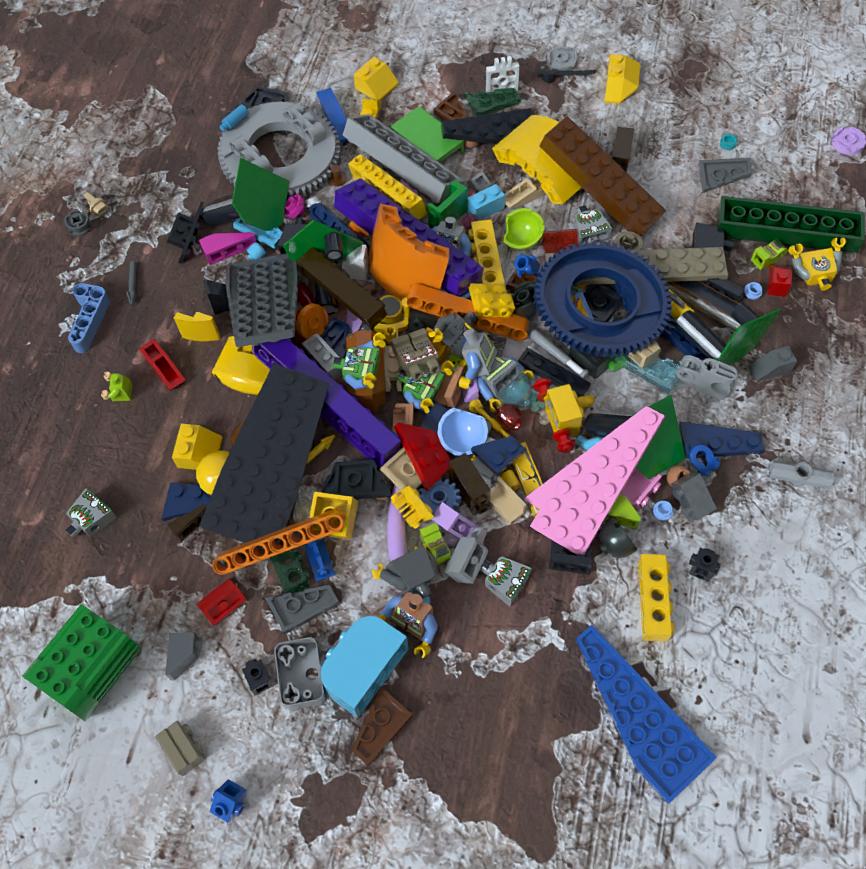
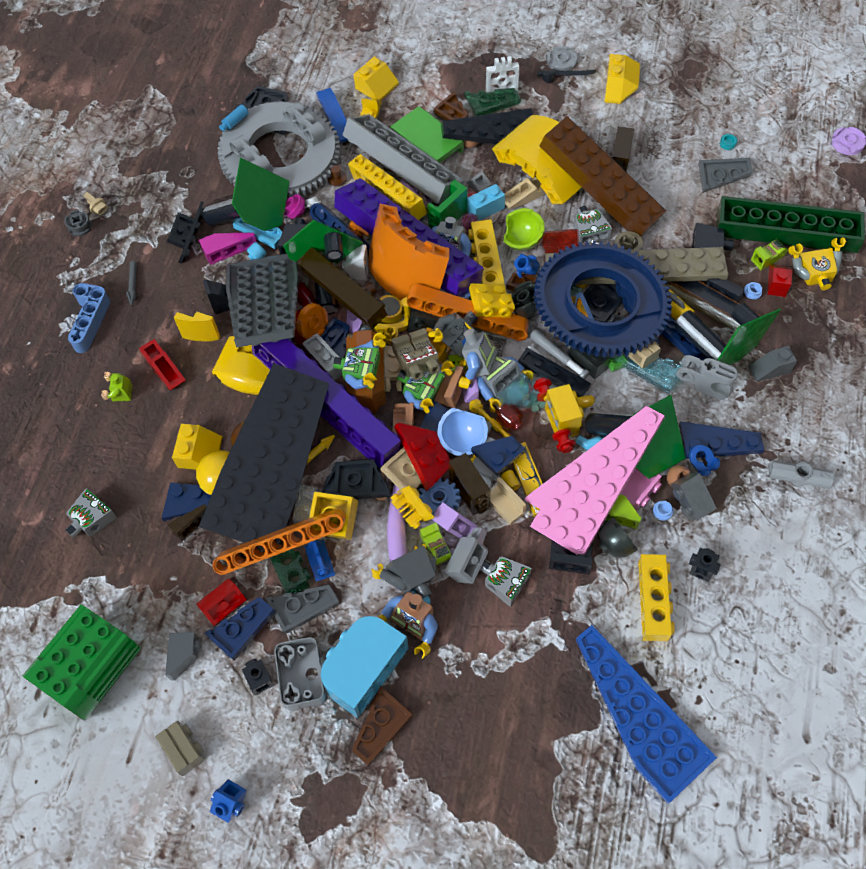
none -> dark blue wing [204,597,276,661]

